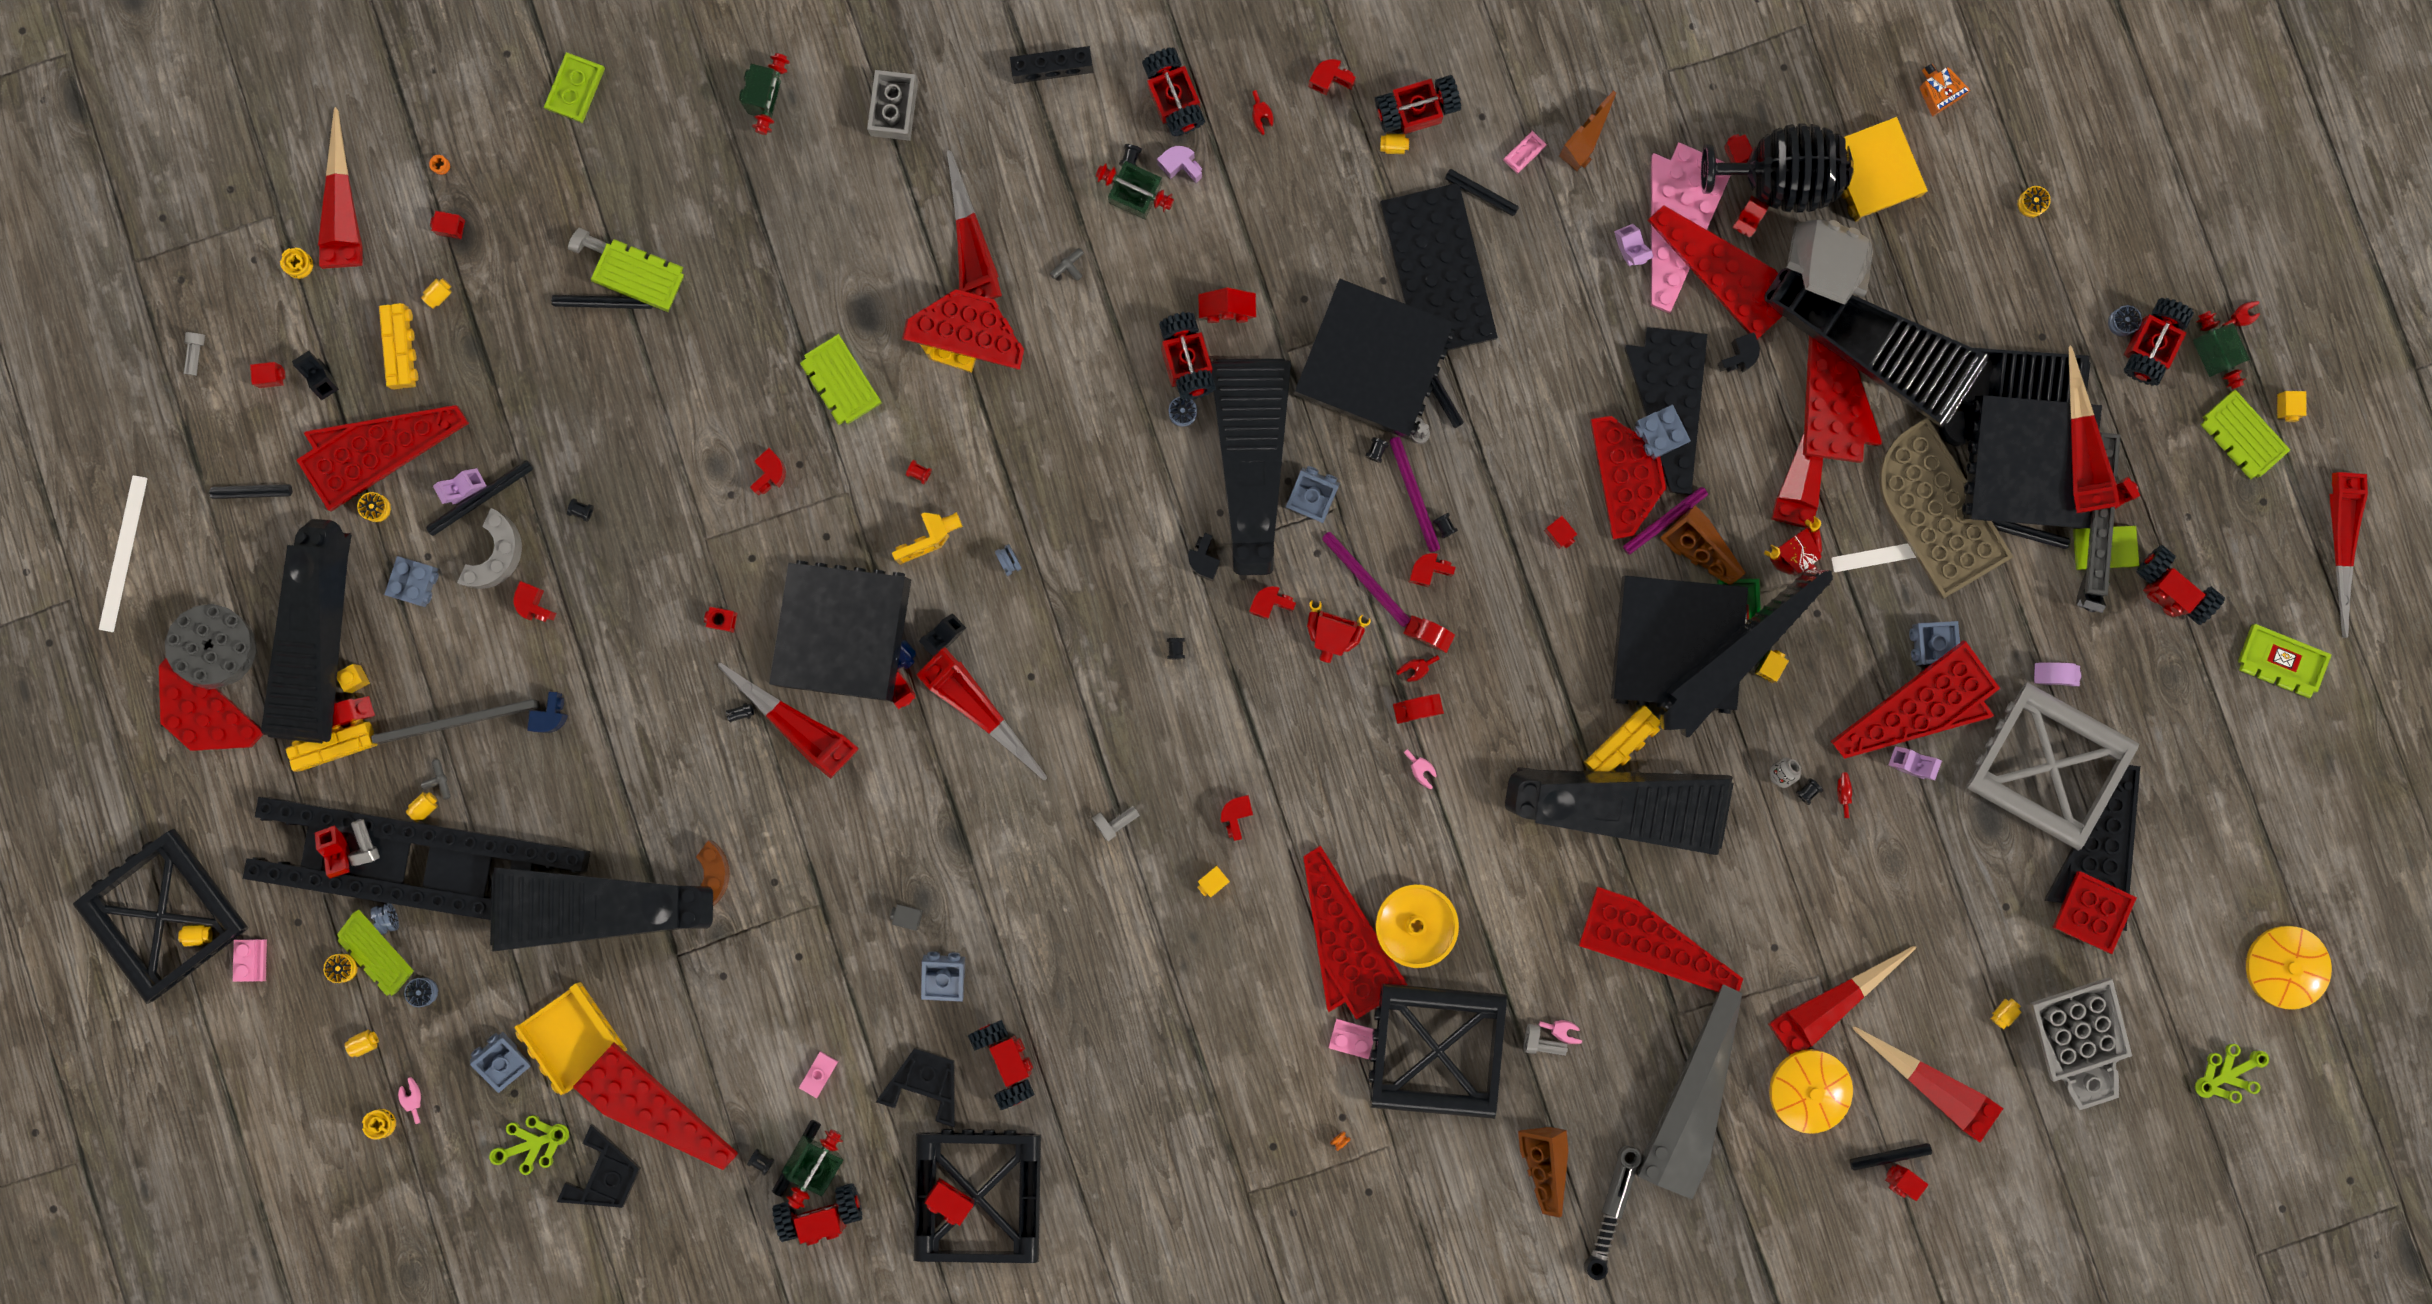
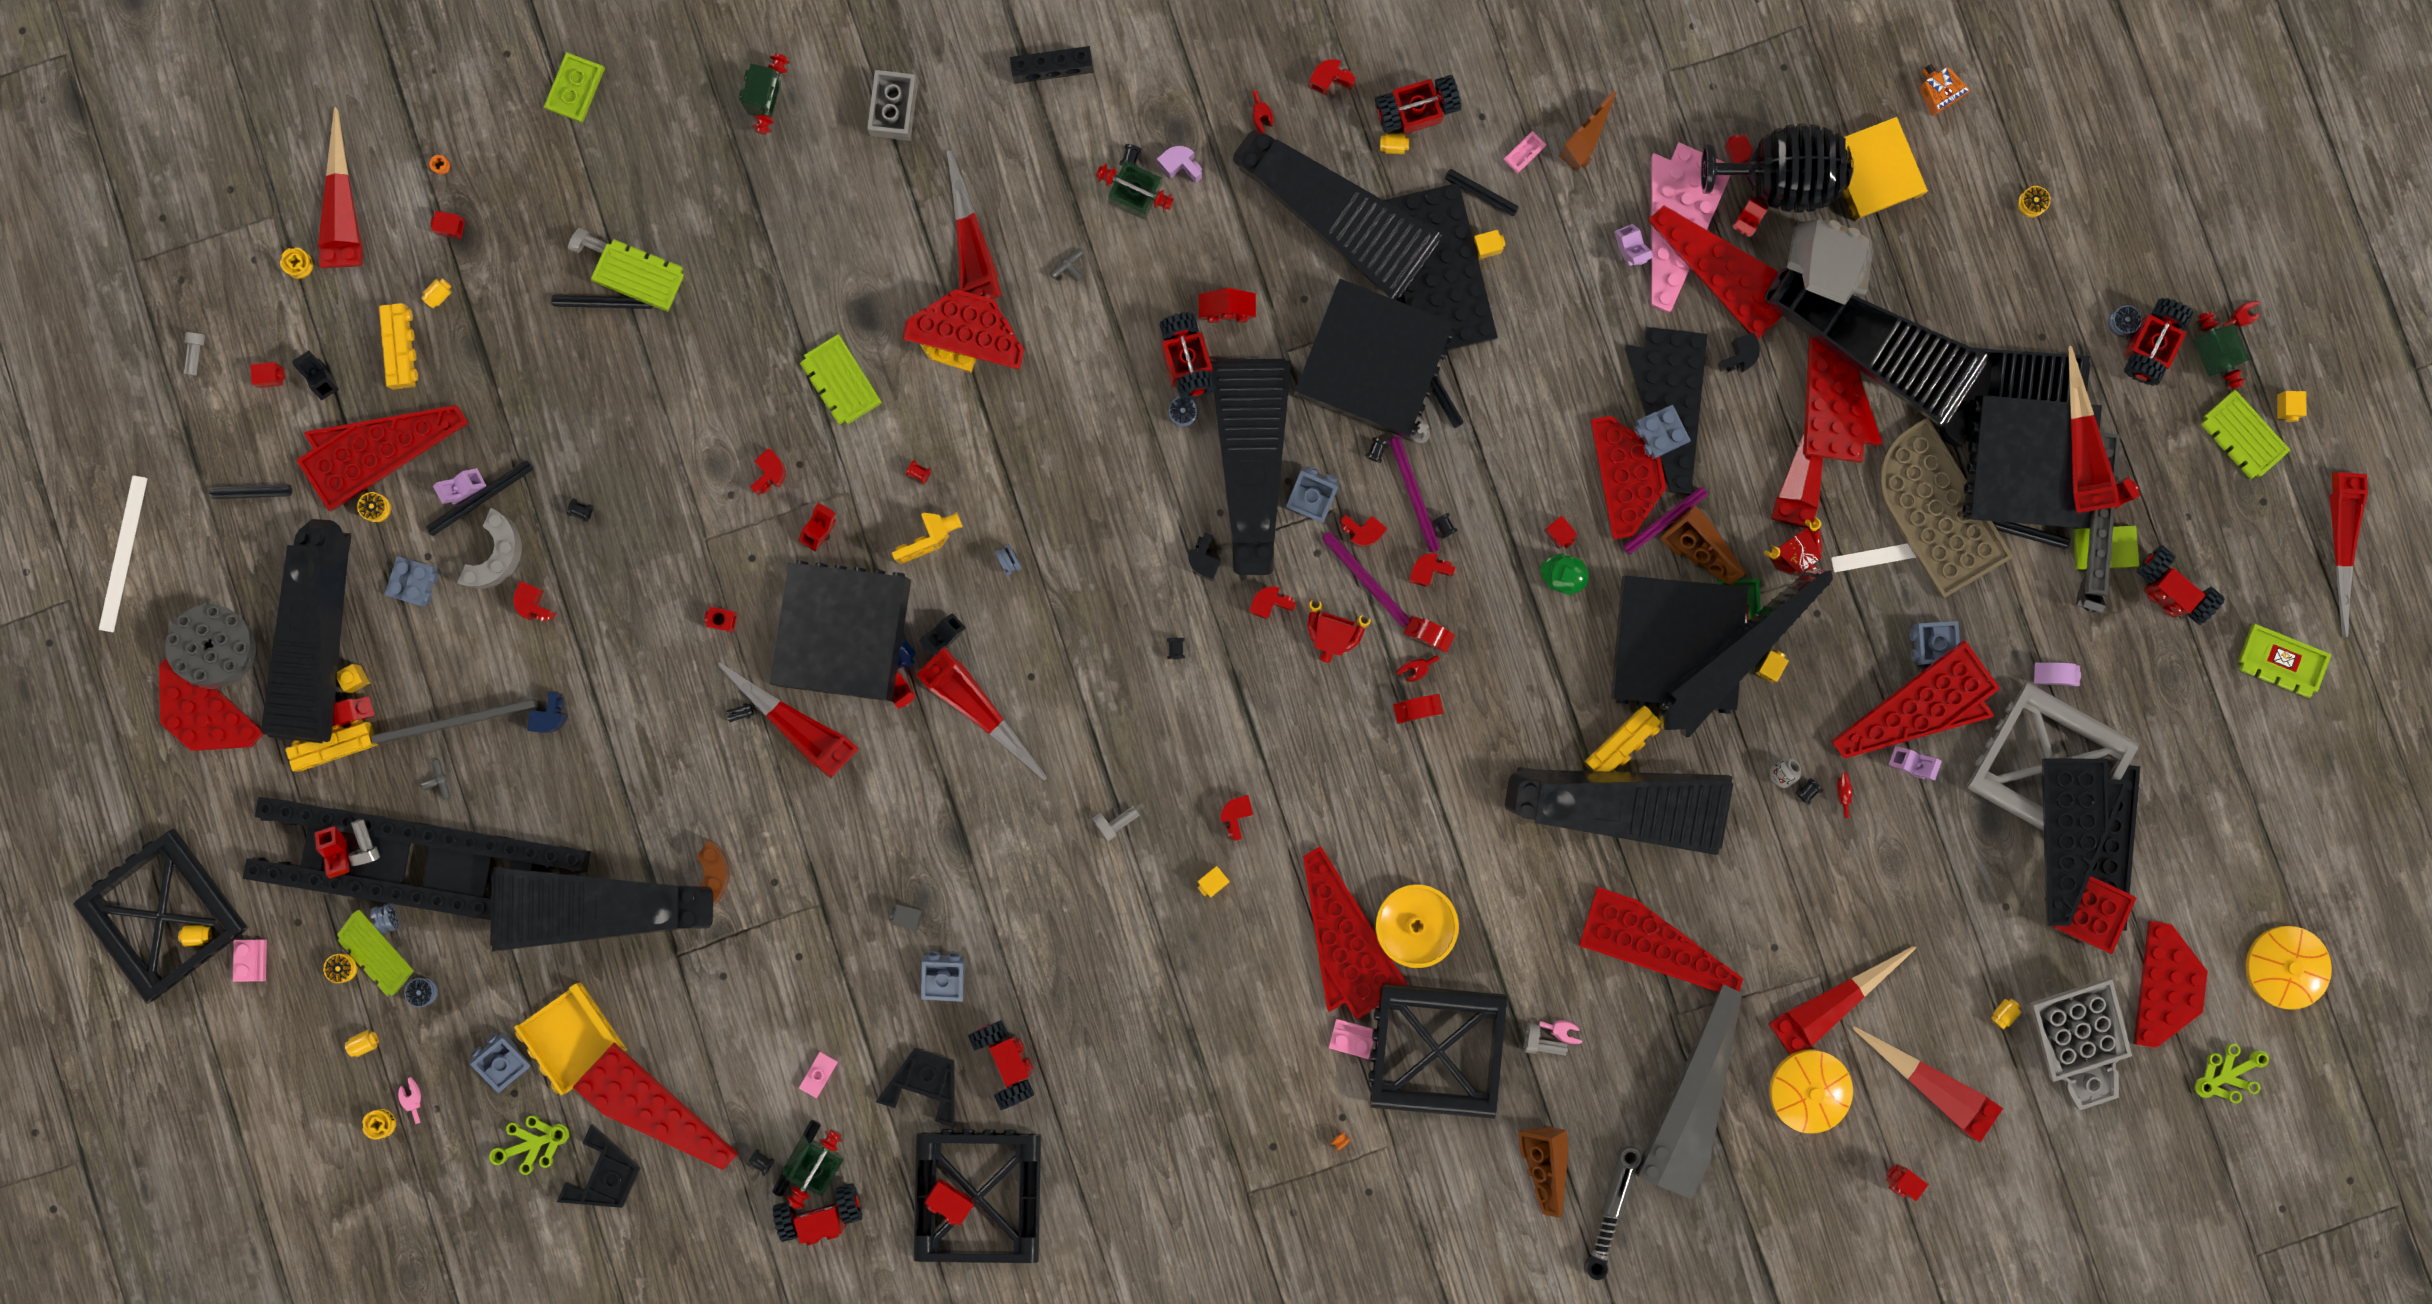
yellow brick [406,792,438,822] -> none
brick [1142,47,1205,136] -> none
bright pink hand [1404,749,1437,789] -> none
black axle [1850,1143,1932,1171] -> none
none -> red brick [798,503,836,552]
none -> black brick [1233,130,1442,300]
none -> red brick [1340,515,1388,547]
none -> yellow brick [1473,230,1505,260]
none -> green helmet [1539,554,1589,596]
none -> black wing [2042,758,2129,926]
none -> red plate [2133,921,2208,1048]

